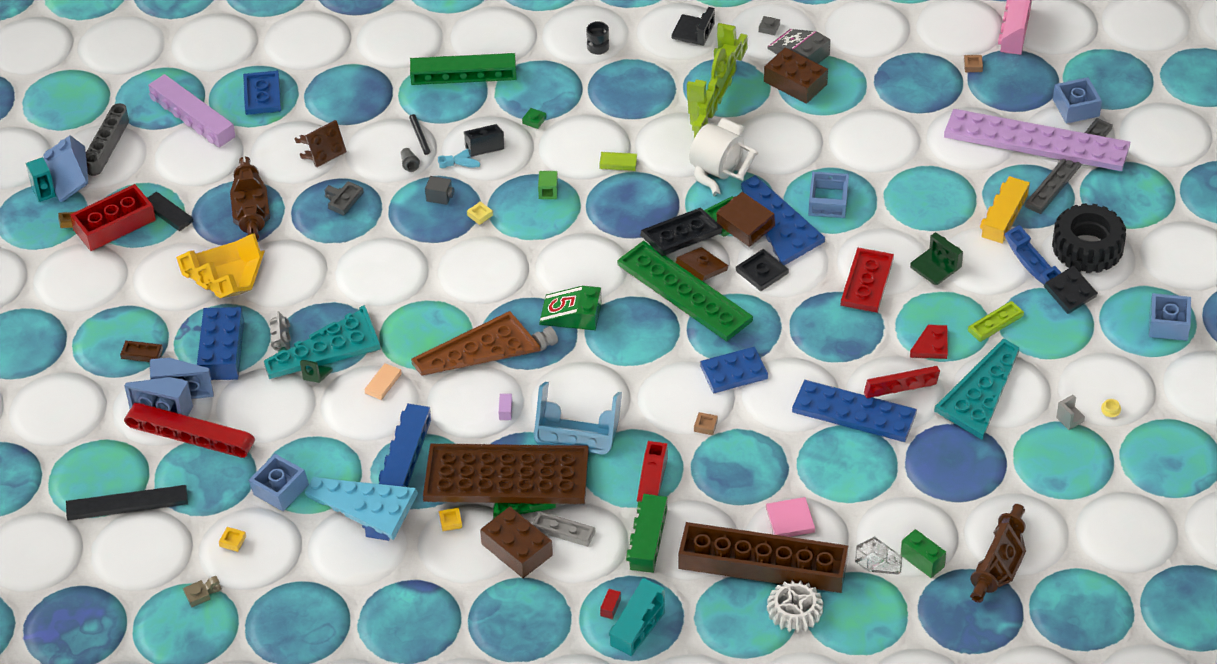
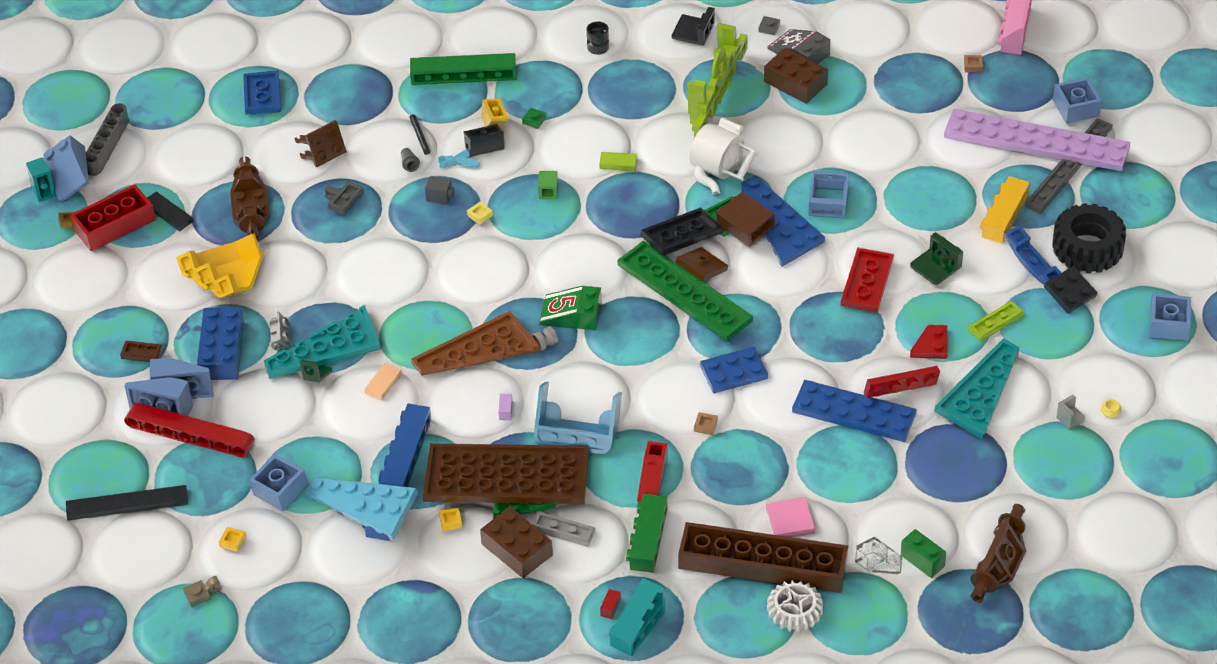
lavender brick [148,74,235,148] -> none
black tile [736,249,789,291] -> none
none -> yellow slope [481,98,509,126]

